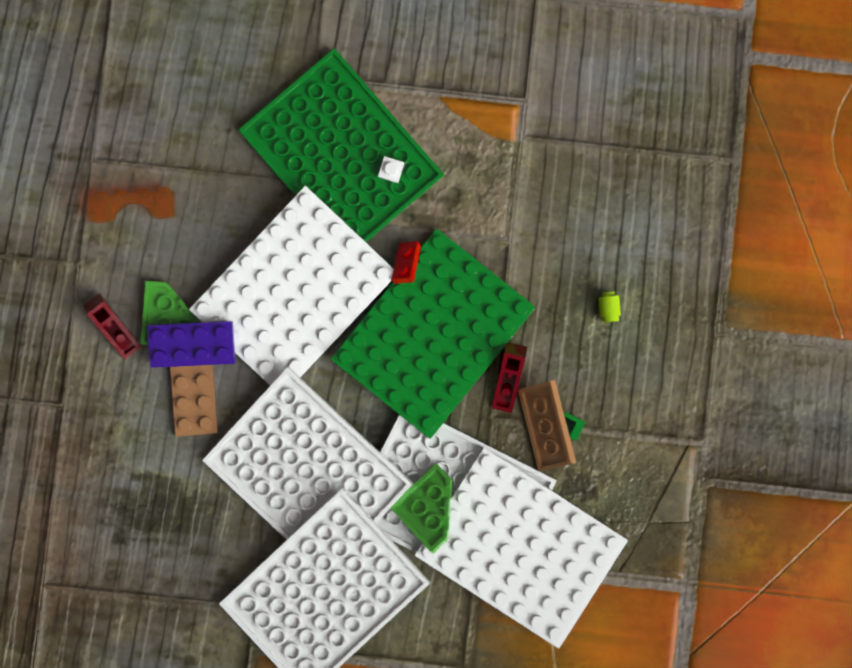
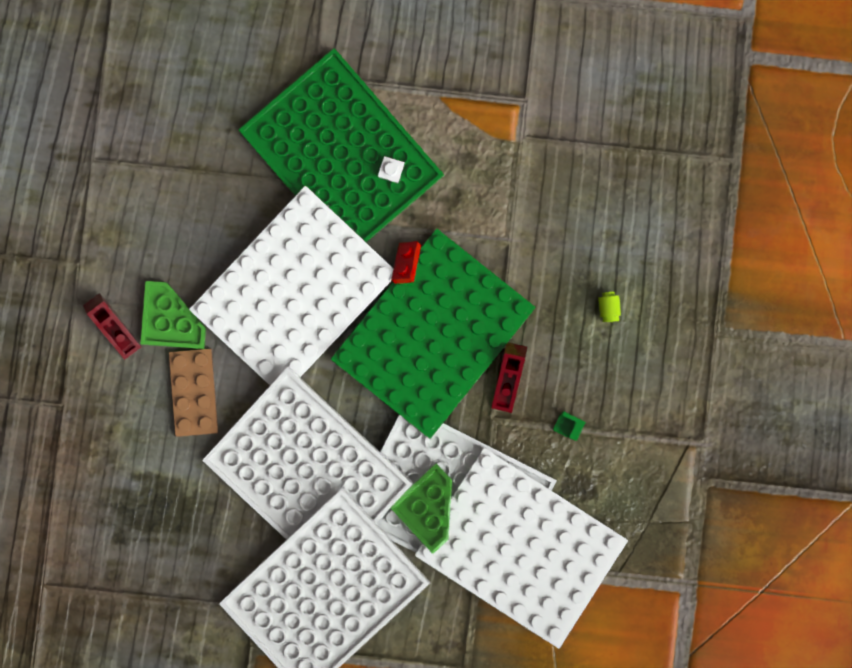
clear orange arch [88,187,177,224] -> none
dark purple plate [147,321,236,368] -> none
medium nougat plate [518,380,576,472] -> none

